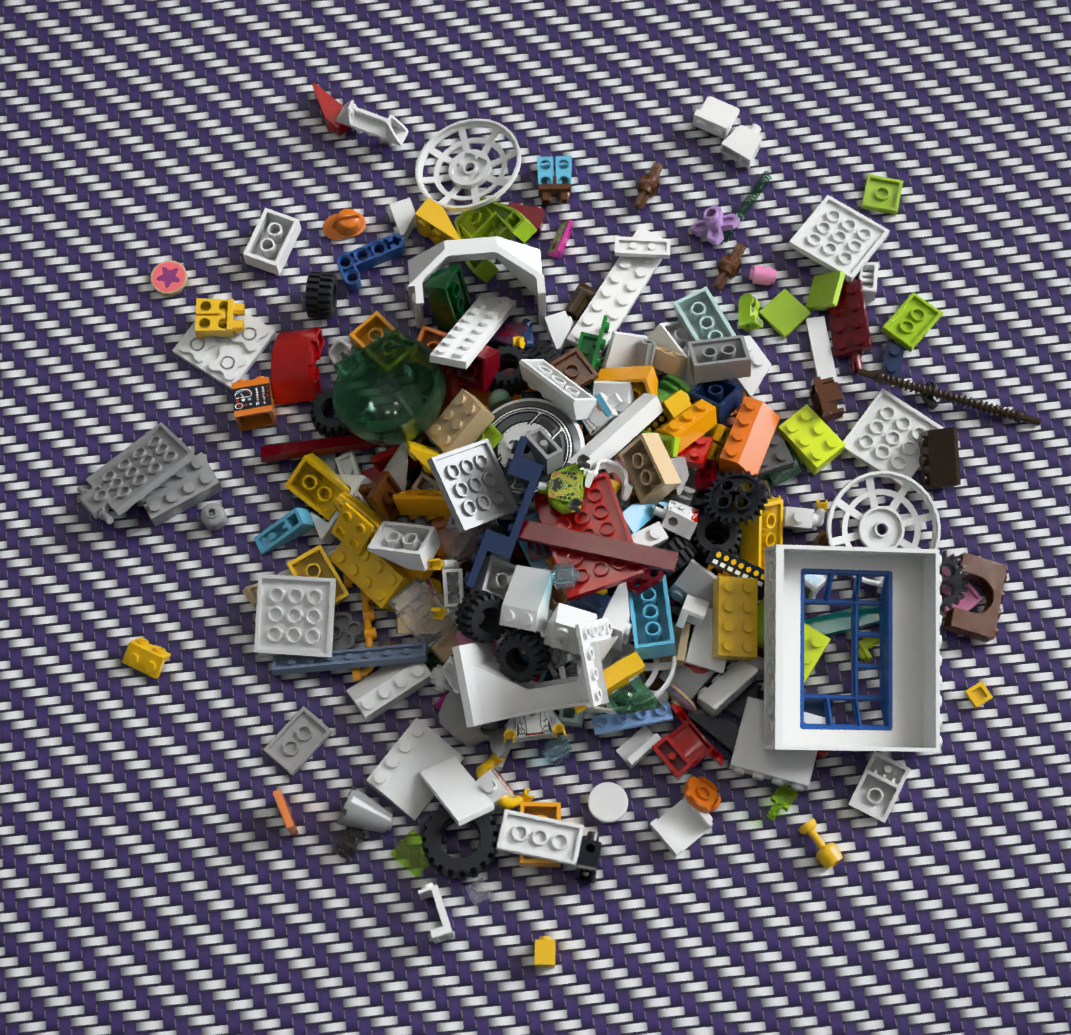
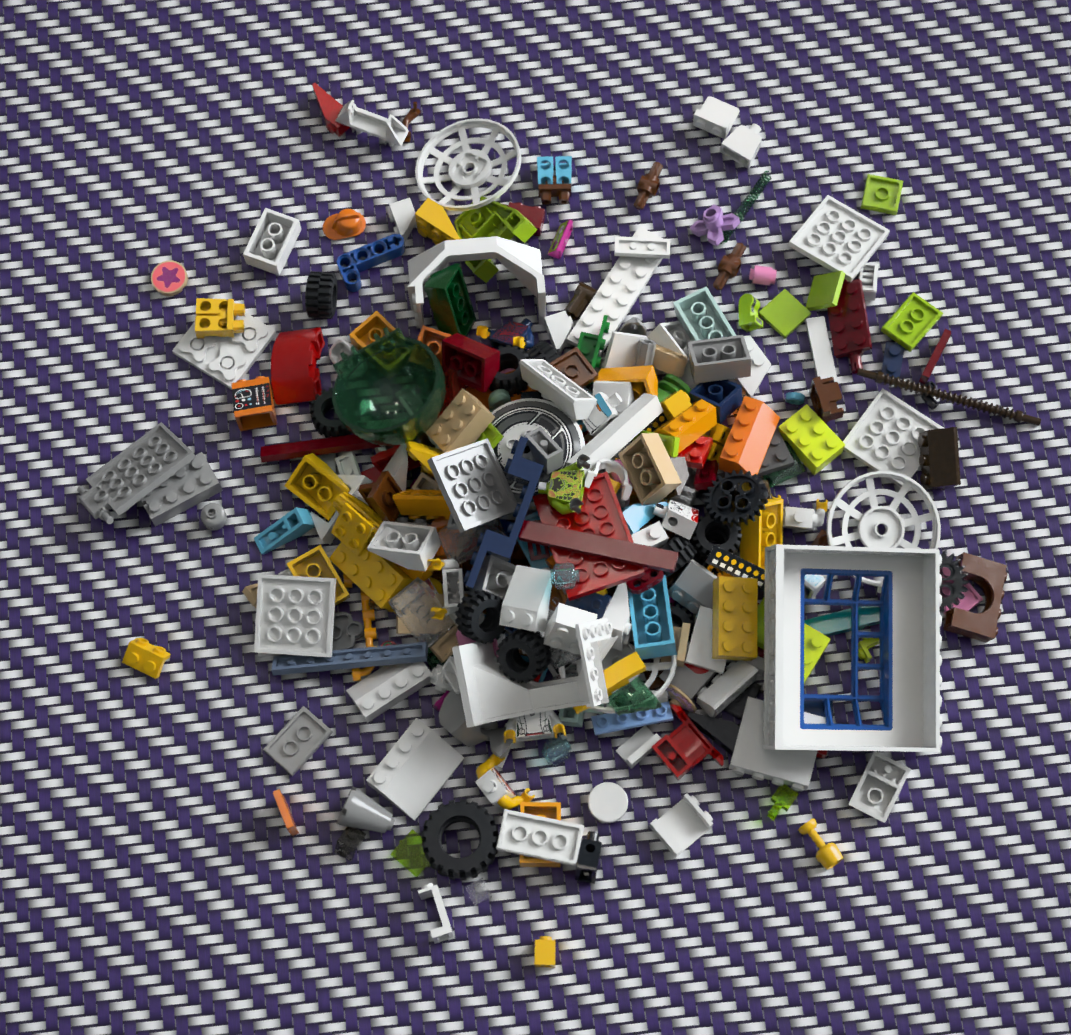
white tile [420,756,494,826] -> none
white plate [430,293,516,369] -> none
white panel [676,594,710,628] -> none
orange tile [683,776,721,813] -> none
yellow plate [964,681,993,709] -> none
none -> reddish brown piece [402,102,420,142]
none -> light grey piece [619,317,647,336]
none -> medium azure tile [785,392,805,405]
none -> dark red tile [919,329,951,384]

